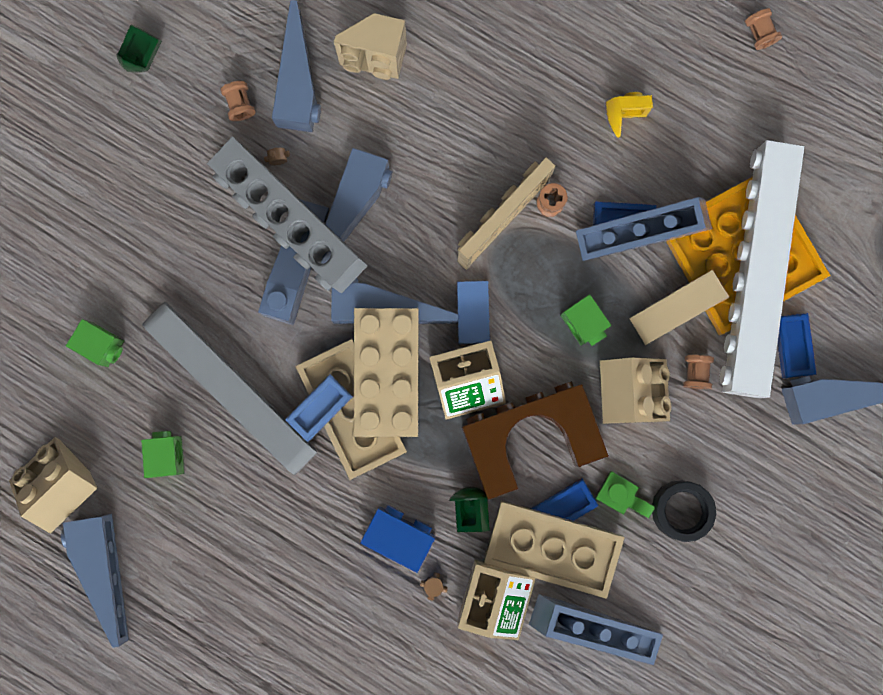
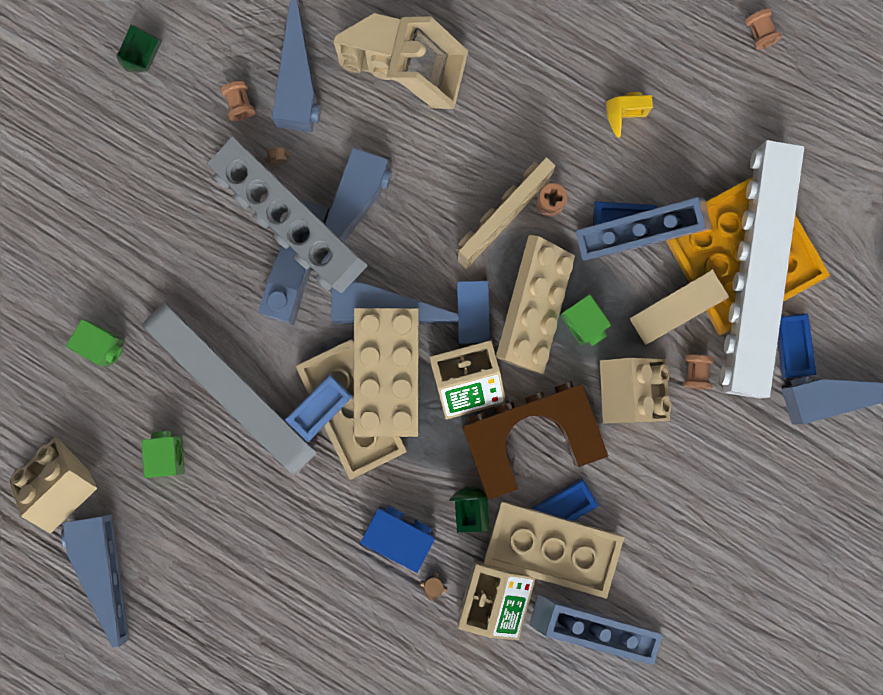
bright green plate [595,471,655,518] -> none
black tyre [652,480,717,542] -> none
none -> tan window [386,16,468,109]
none -> tan plate [496,235,575,374]

